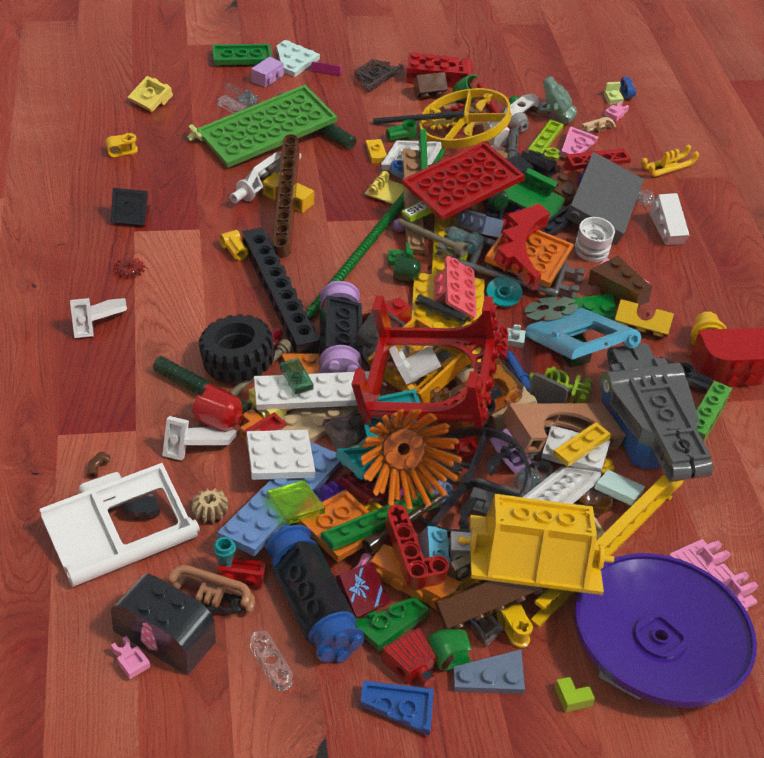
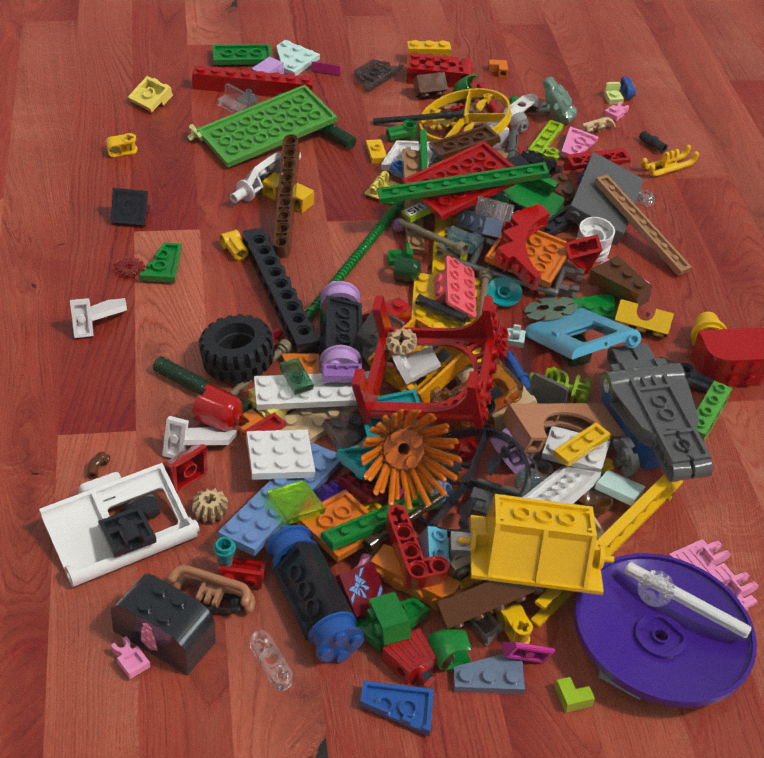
white wedge [649,193,689,245] -> none
none -> black plate [98,506,157,558]
none -> green wing [139,242,182,283]
none -> red slope [163,444,208,493]
none -> red brick [192,65,314,97]
none -> medium lavender plate [322,363,362,382]
none -> green brick [367,592,411,646]
none -> green plate [377,162,549,204]
none -> tan gear [386,327,417,355]
none -> yellow arch [406,40,451,64]
none -> reddish brown plate [429,125,501,161]
none -> clear brick [475,196,514,222]
none -> dark tan piece [478,268,493,317]
none -> orange piece [488,59,508,78]
none -> dark pink slope [502,642,555,664]
none -> red slope [564,234,603,275]
none -> medium nougat plate [594,174,692,276]
none -> dark grey plate [613,436,640,478]
none -> white axle [625,562,751,638]
none -> clear gear [638,570,675,607]
none -> black pin [639,131,668,153]

